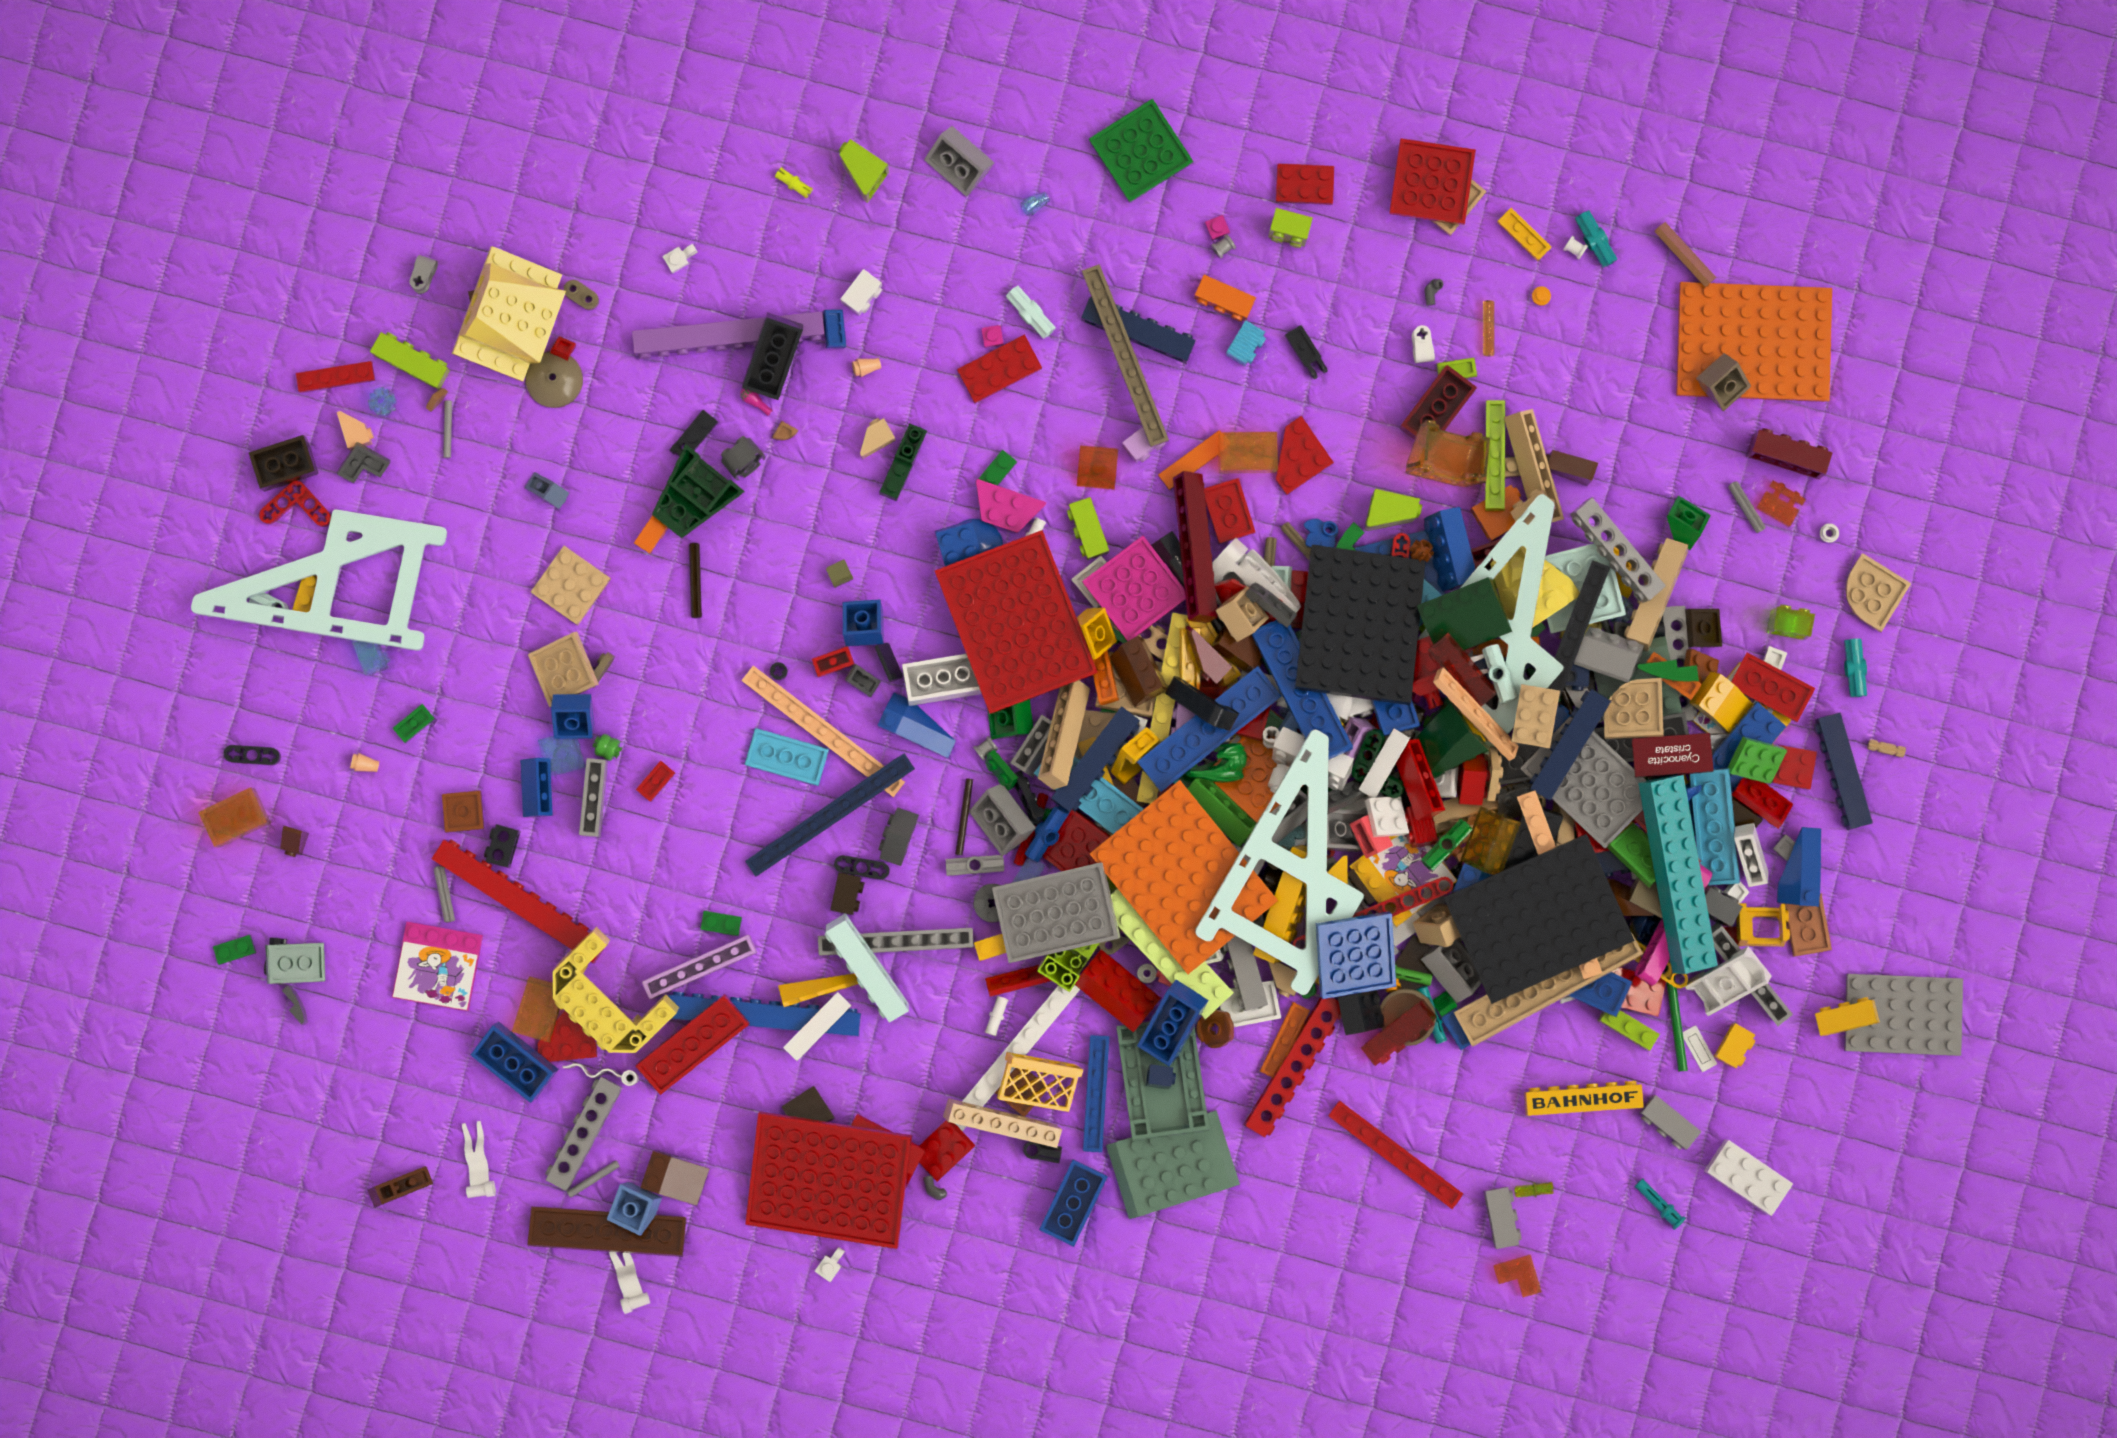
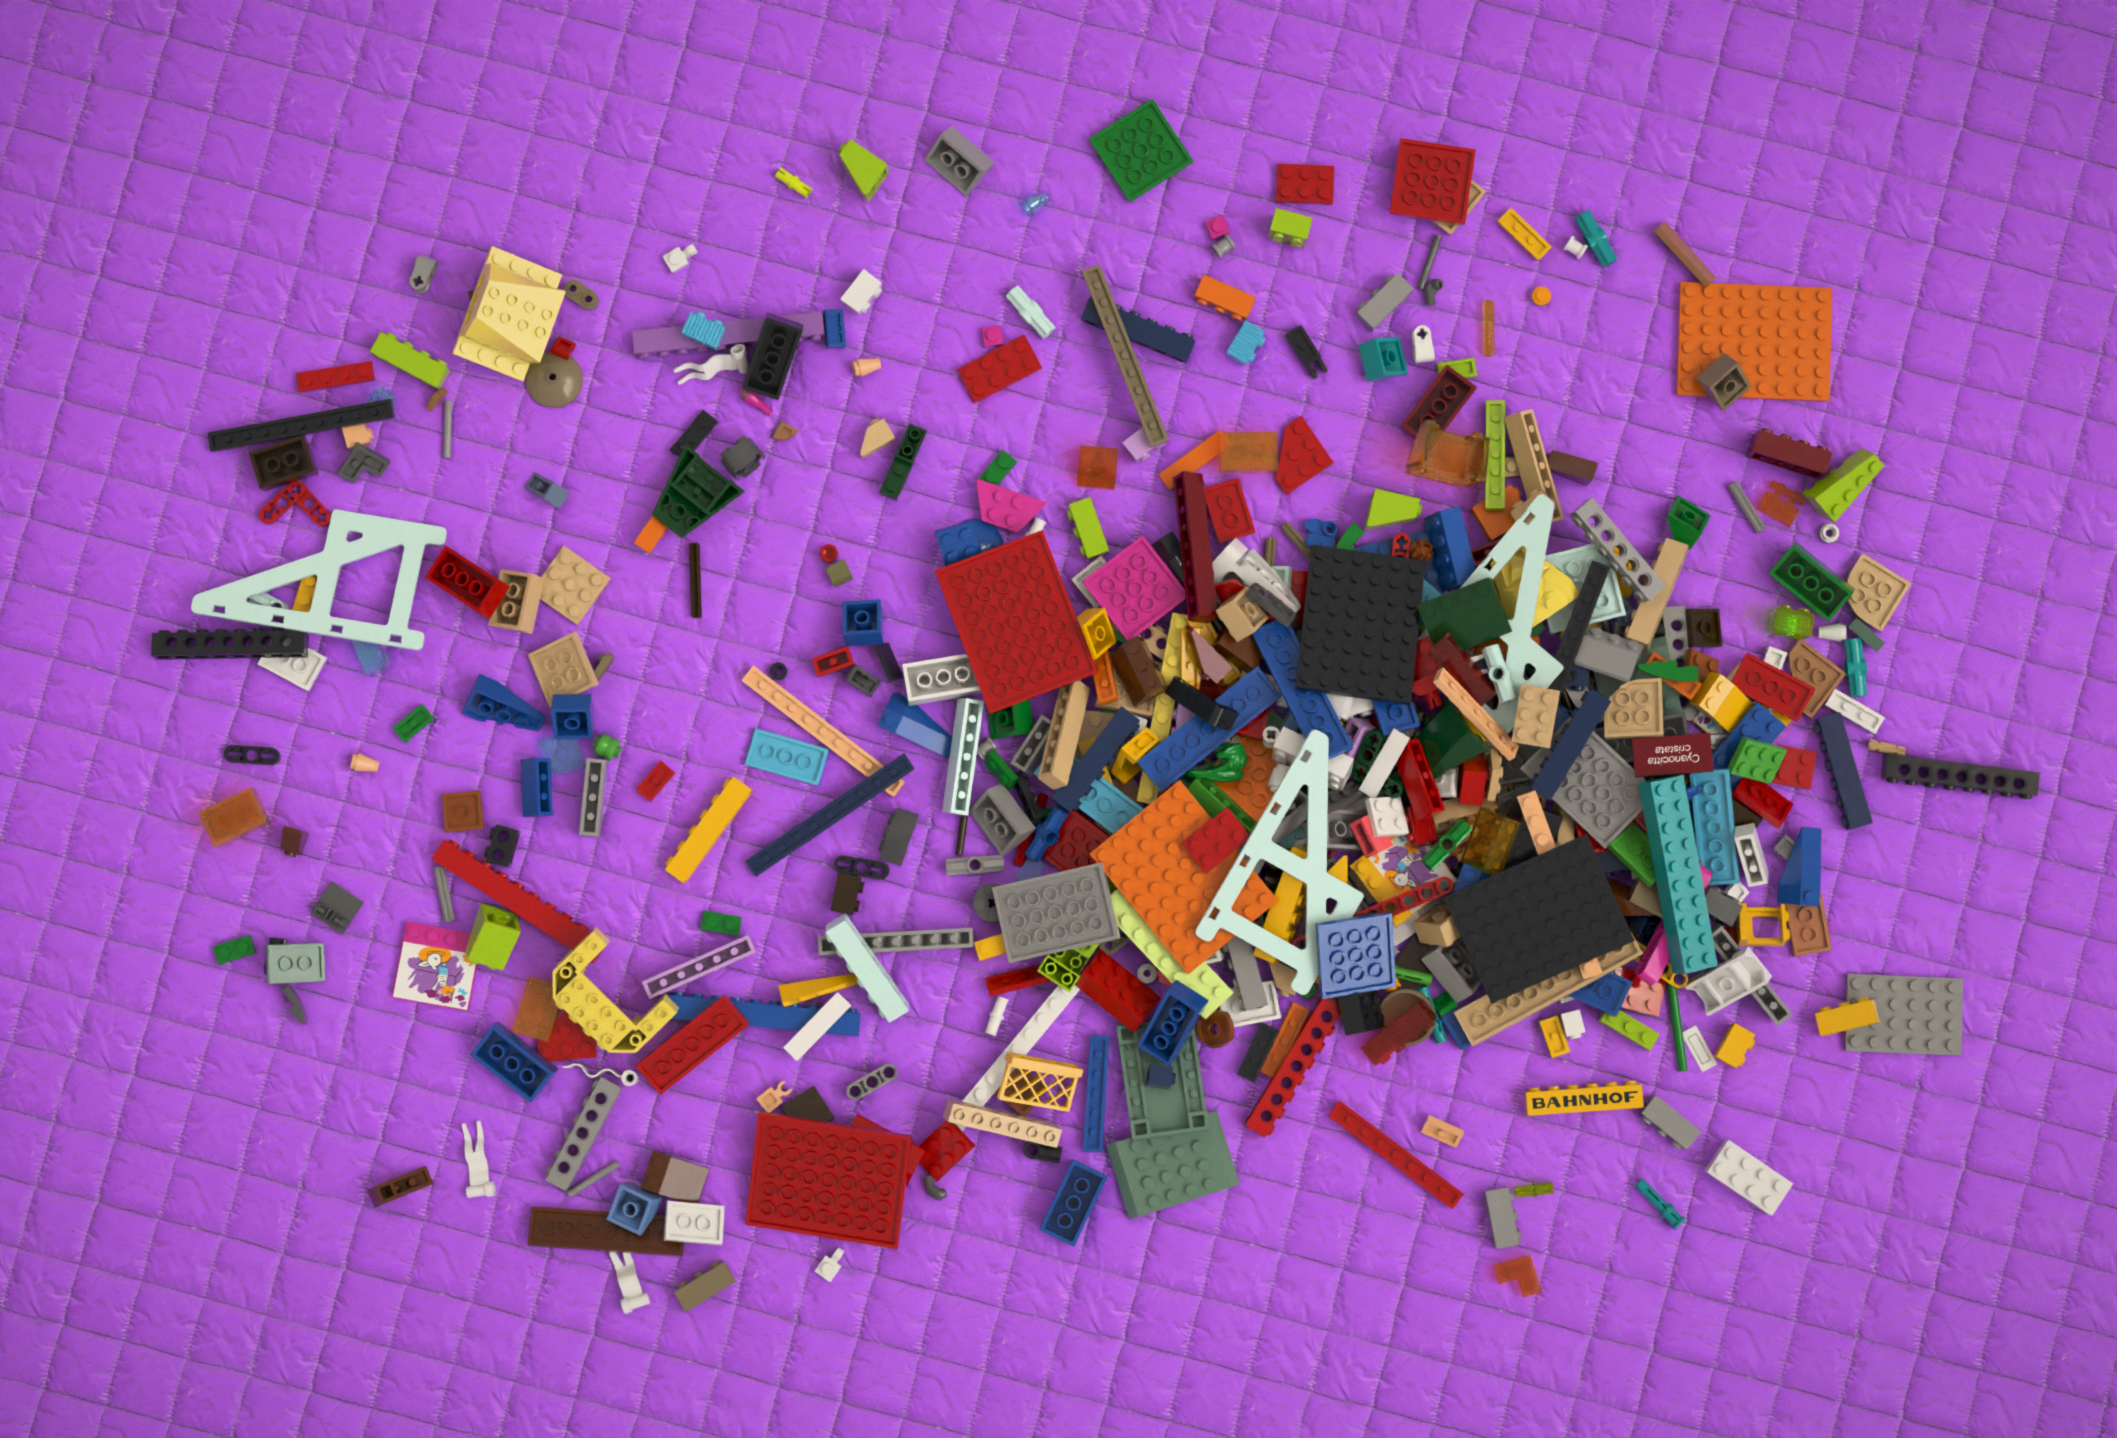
none -> black brick [151,628,309,660]
none -> black plate [208,399,395,452]
none -> white plate [258,638,328,692]
none -> dark grey hinge [310,882,364,935]
none -> red brick [425,545,510,619]
none -> blue wedge [462,673,546,731]
none -> lime slope [465,903,521,971]
none -> tan brick [488,569,544,634]
none -> white plate [664,1201,725,1246]
none -> yellow brick [665,776,753,884]
none -> white flag [673,344,749,385]
none -> dark tan brick [674,1260,737,1312]
none -> medium azure brick [681,311,726,351]
none -> light nougat plate [756,1081,792,1113]
none -> red tile [819,544,839,564]
none -> light grey beam [846,1064,898,1100]
none -> light aqua brick [942,698,984,815]
none -> red plate [1181,807,1250,874]
none -> black plate [1237,1022,1279,1083]
none -> light grey brick [1356,273,1414,331]
none -> teal slope [1358,337,1408,382]
none -> dark grey bar [1417,235,1442,291]
none -> light nougat plate [1421,1115,1464,1148]
none -> yellow plate [1539,1015,1570,1058]
none -> white brick [1559,1009,1585,1040]
none -> green brick [1769,541,1855,622]
none -> medium nougat plate [1788,638,1846,719]
none -> lime wedge [1802,448,1884,522]
none -> white cone [1819,623,1846,642]
none -> white plate [1824,689,1885,734]
none -> sand green slope [1848,617,1885,652]
none -> black brick [1881,754,2040,799]

